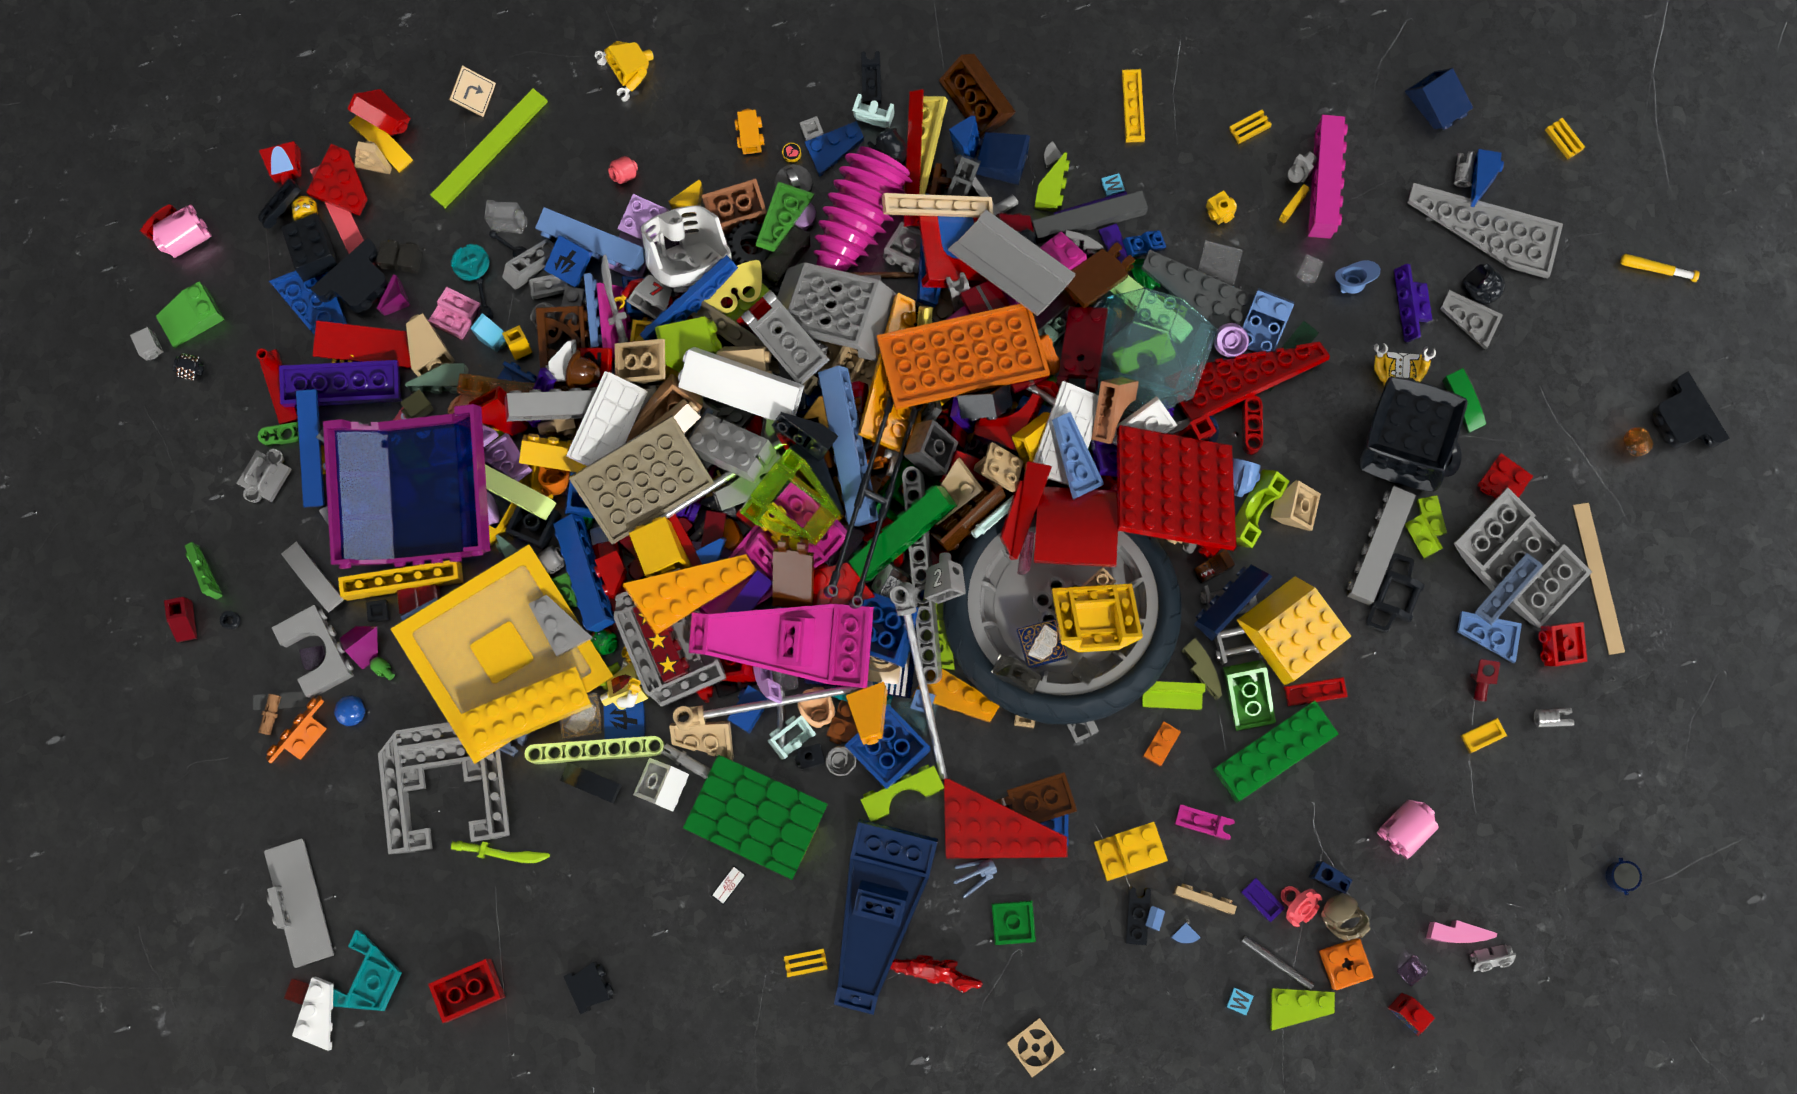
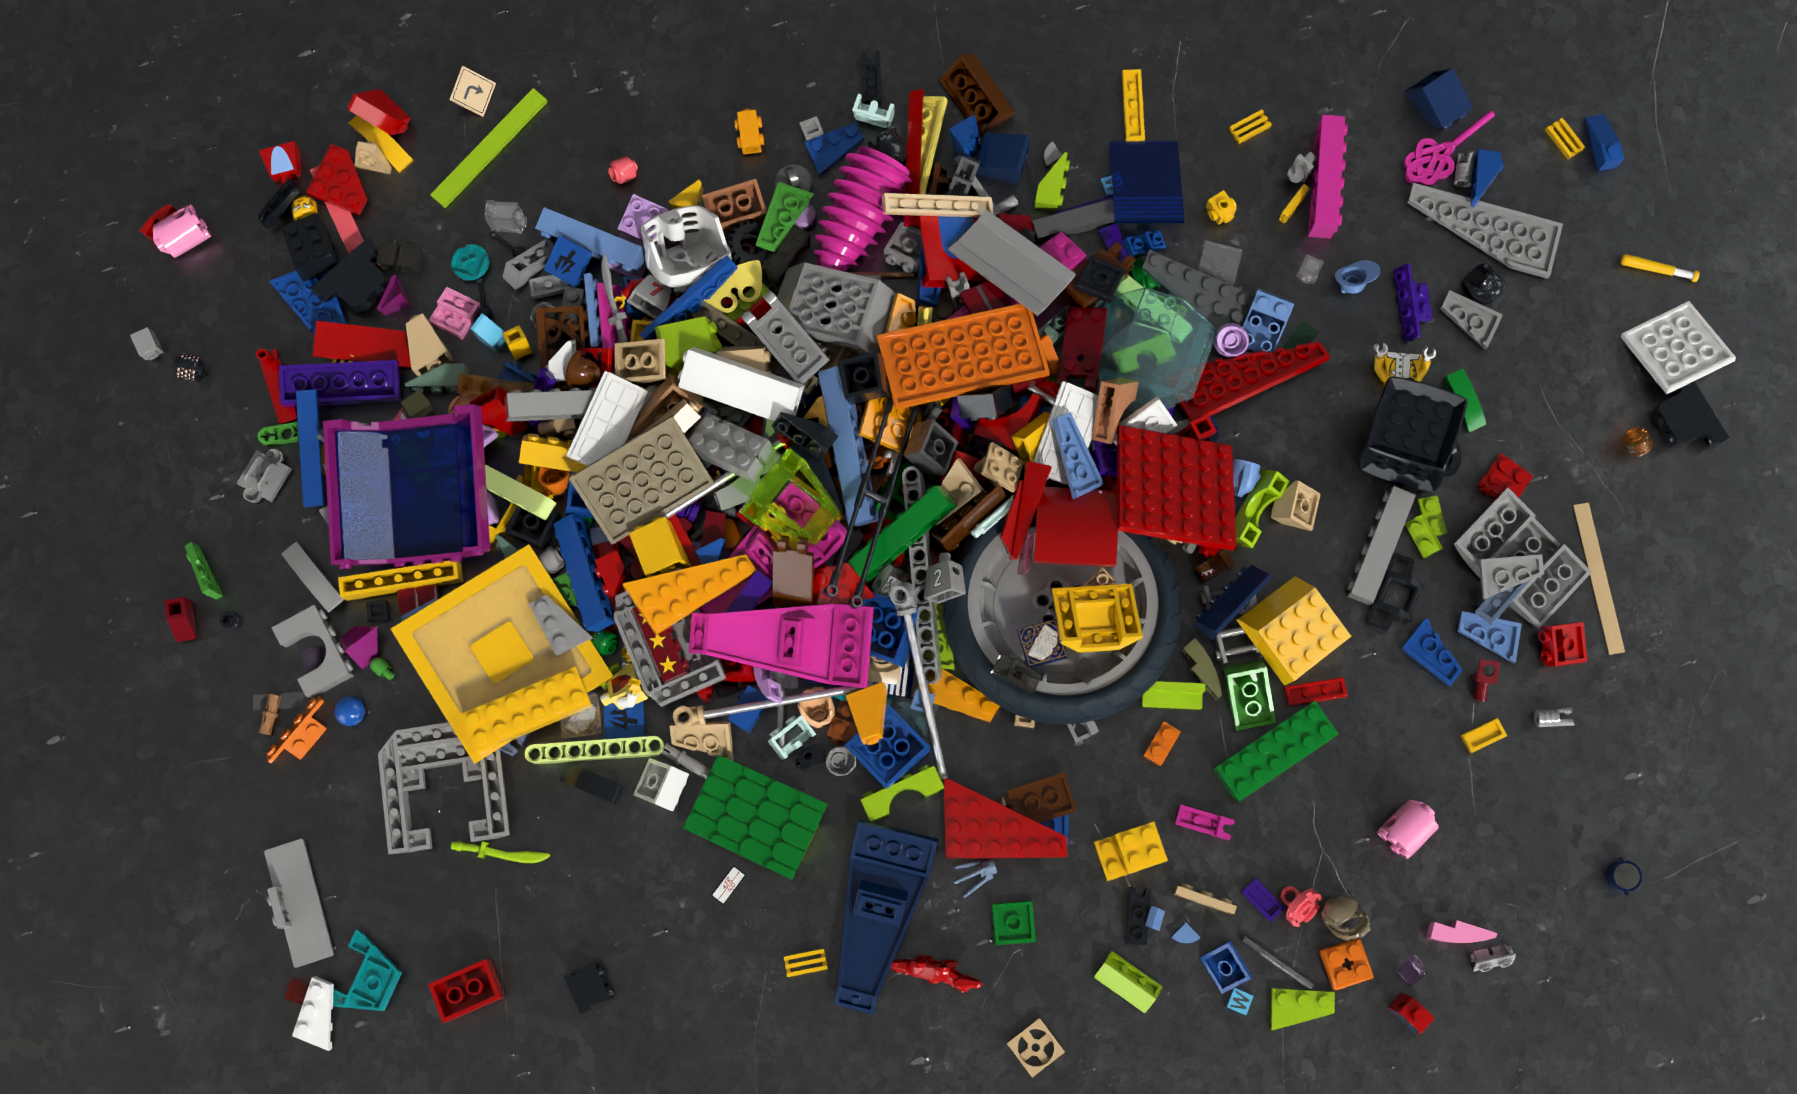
bright green slope [156,281,225,348] -> none
lavender wing [484,433,532,481] -> none
yellow torso [594,41,654,102] -> none
tile [782,143,801,163] -> none
light grey slope [1065,230,1103,257] -> none
red beam [1242,395,1263,455] -> none
dark blue leg [1309,861,1353,894] -> none
none -> black brick [839,351,890,405]
none -> black tile [1075,256,1126,303]
none -> lime panel [1094,951,1163,1013]
none -> clear blue piece [1110,141,1185,223]
none -> blue slope [1200,941,1253,994]
none -> blue wing [1401,617,1463,686]
none -> dark pink piece [1403,110,1495,187]
none -> light grey wing [1479,554,1544,599]
none -> blue slope [1585,114,1624,171]
none -> white tile [1621,301,1736,394]

